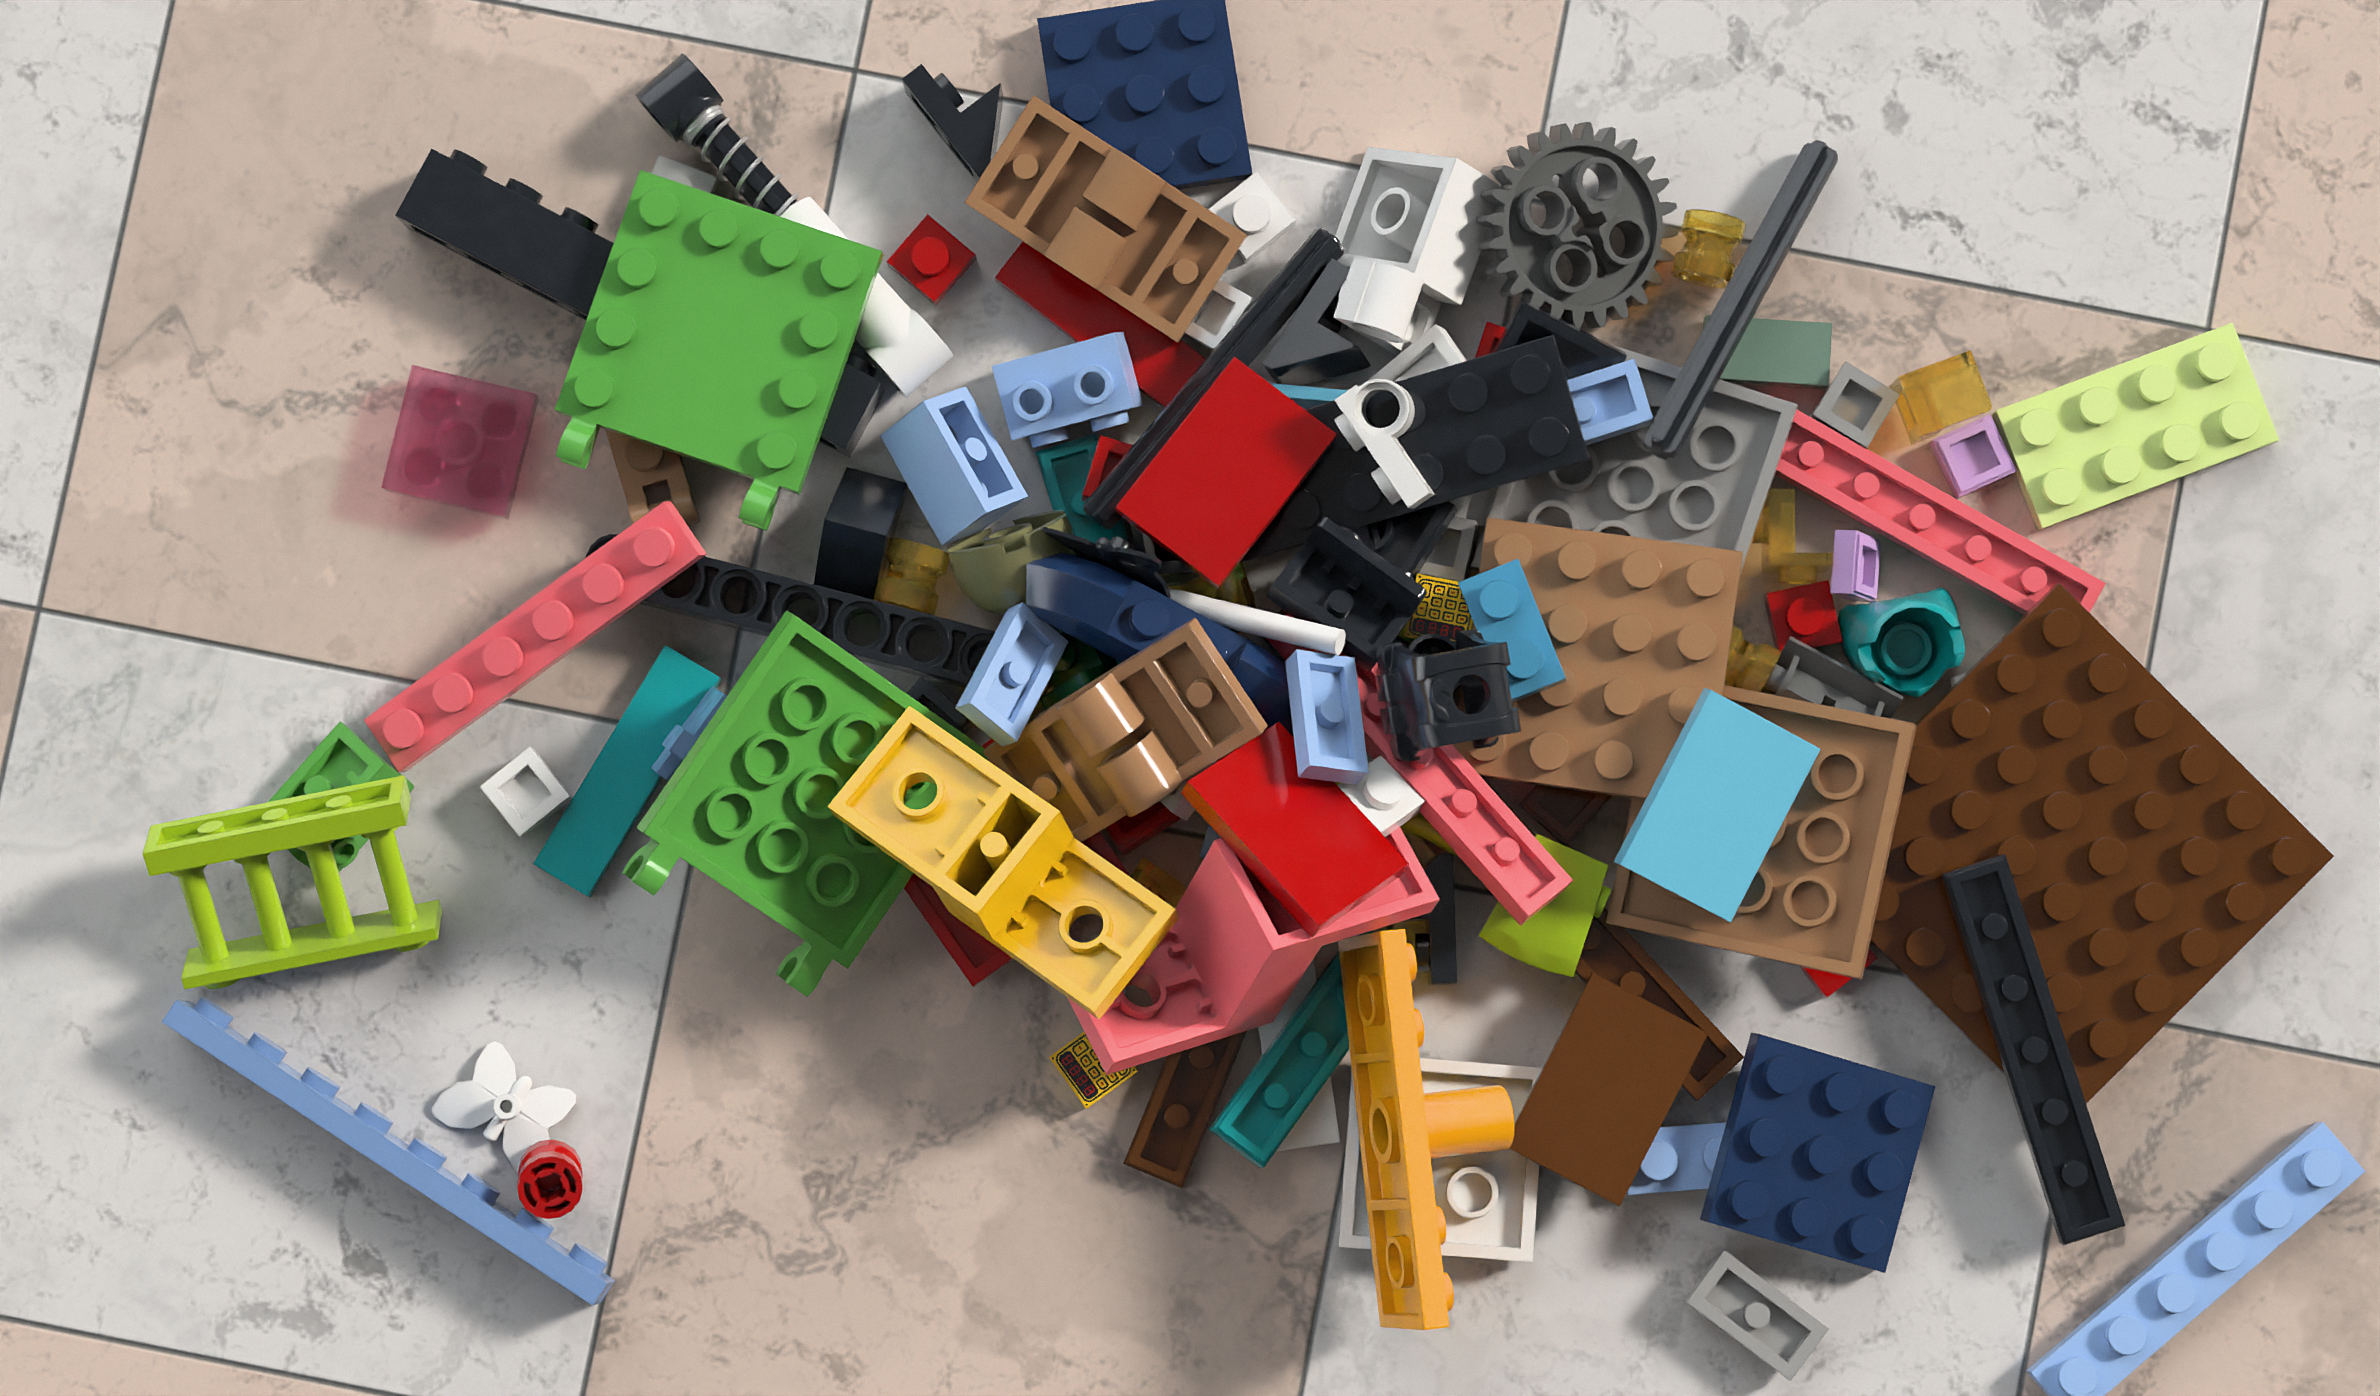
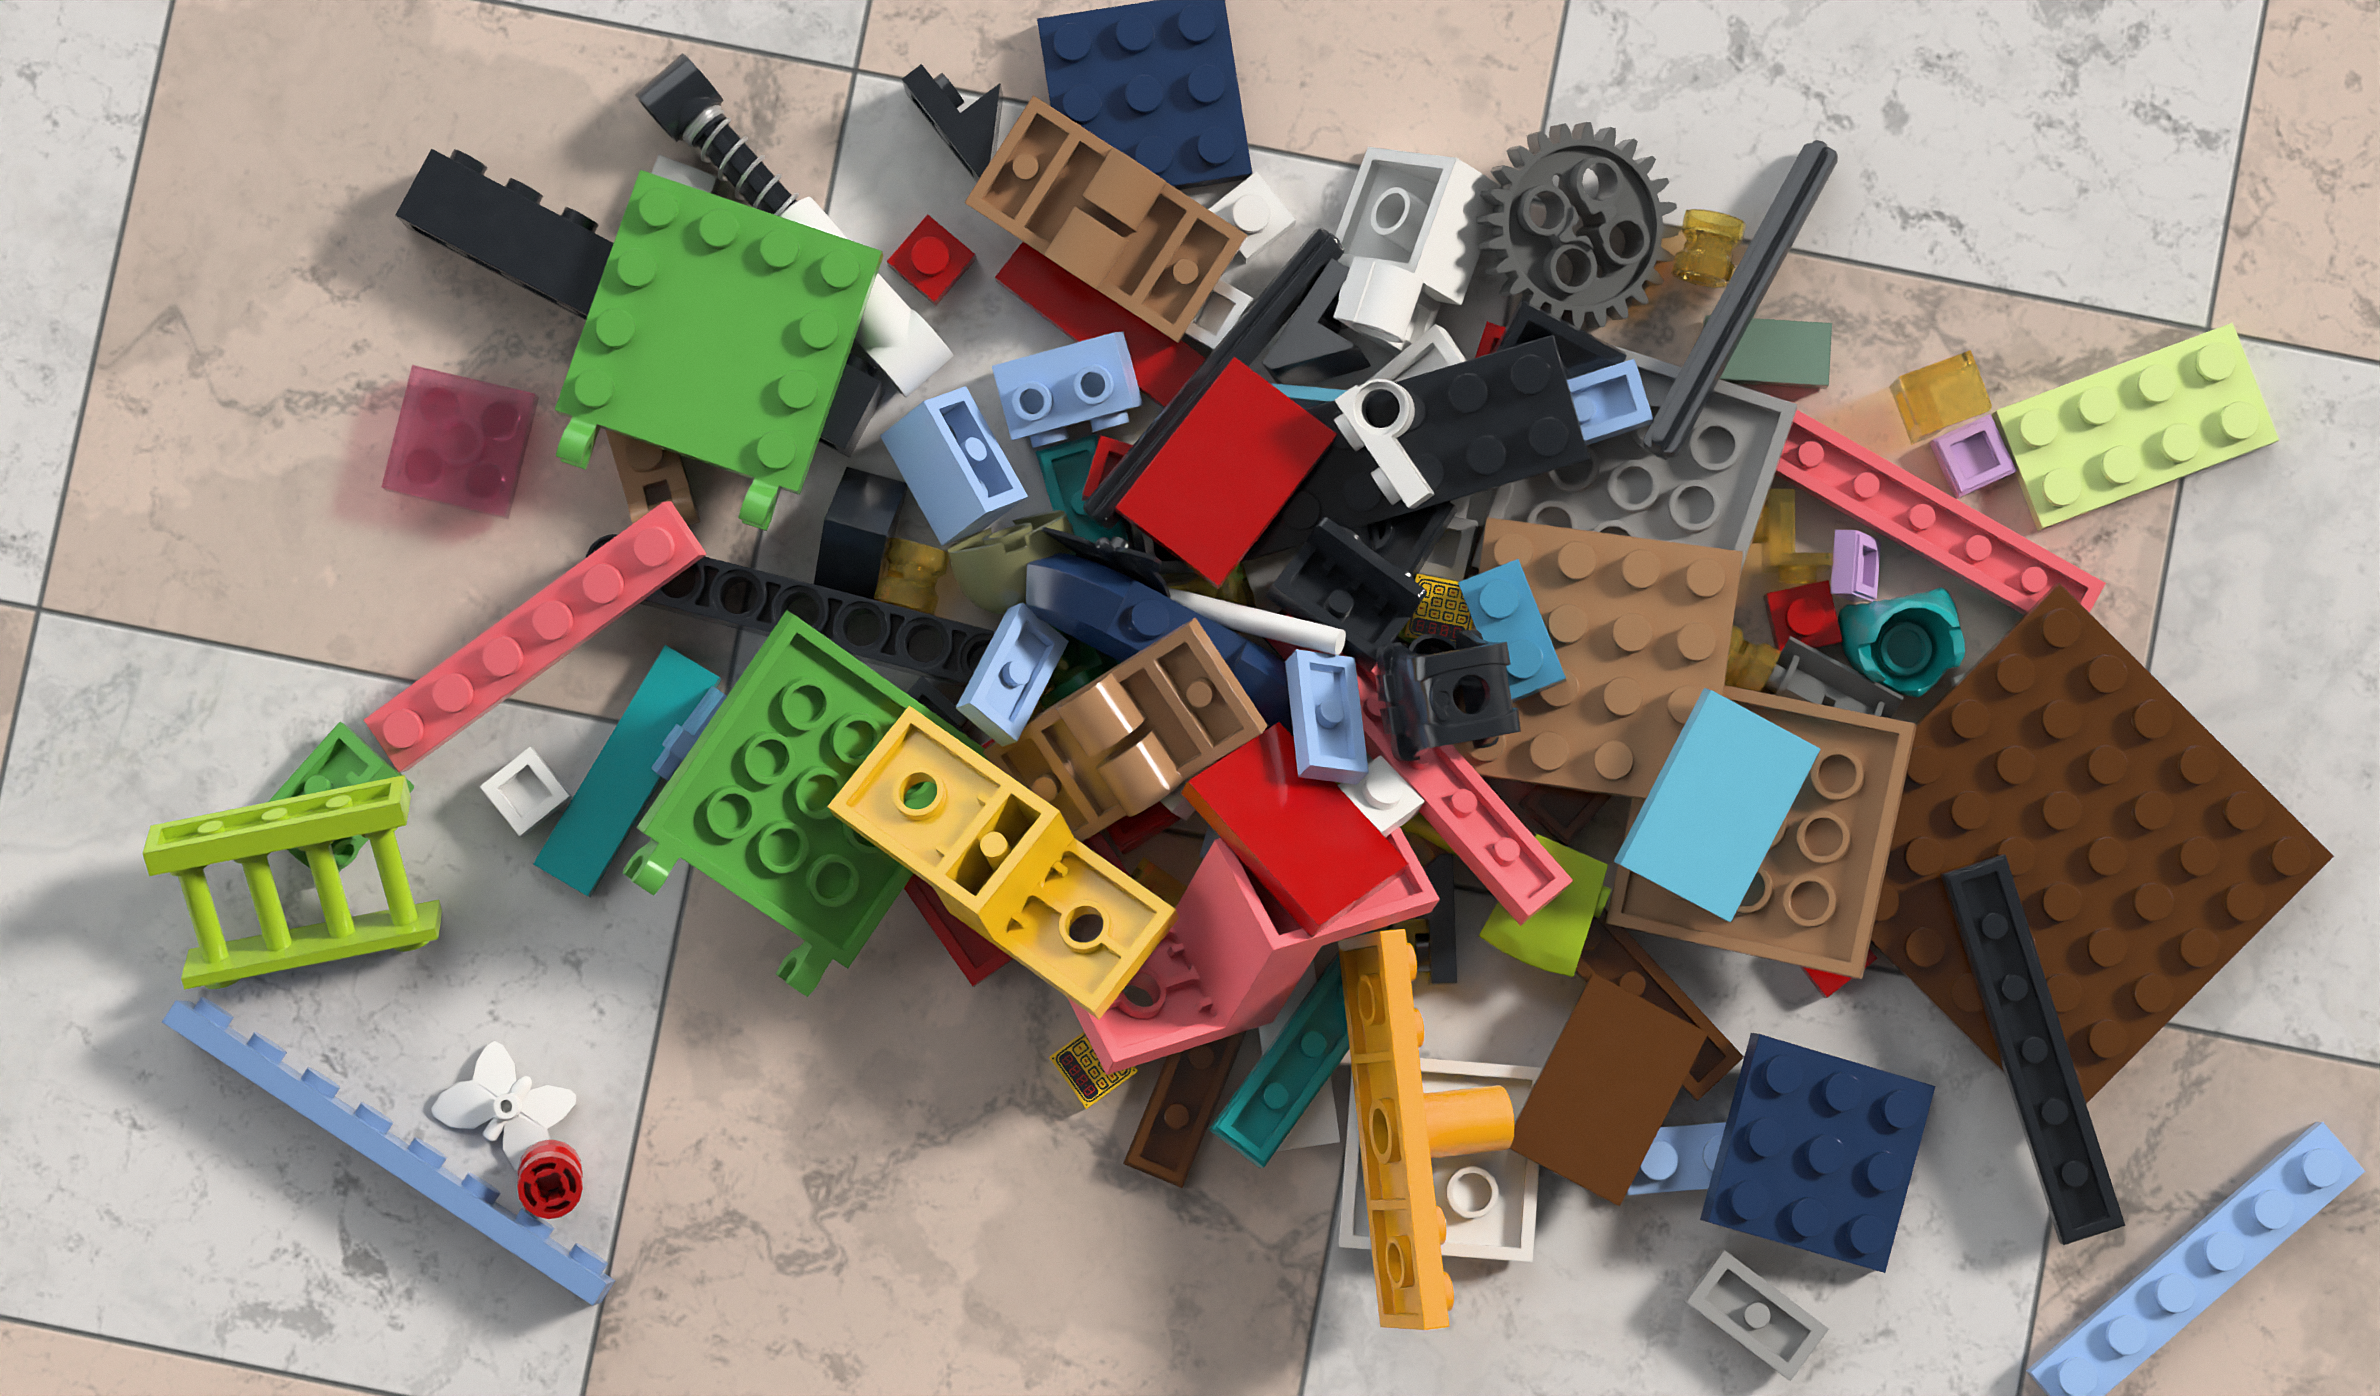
light grey plate [1811,362,1900,449] -> none

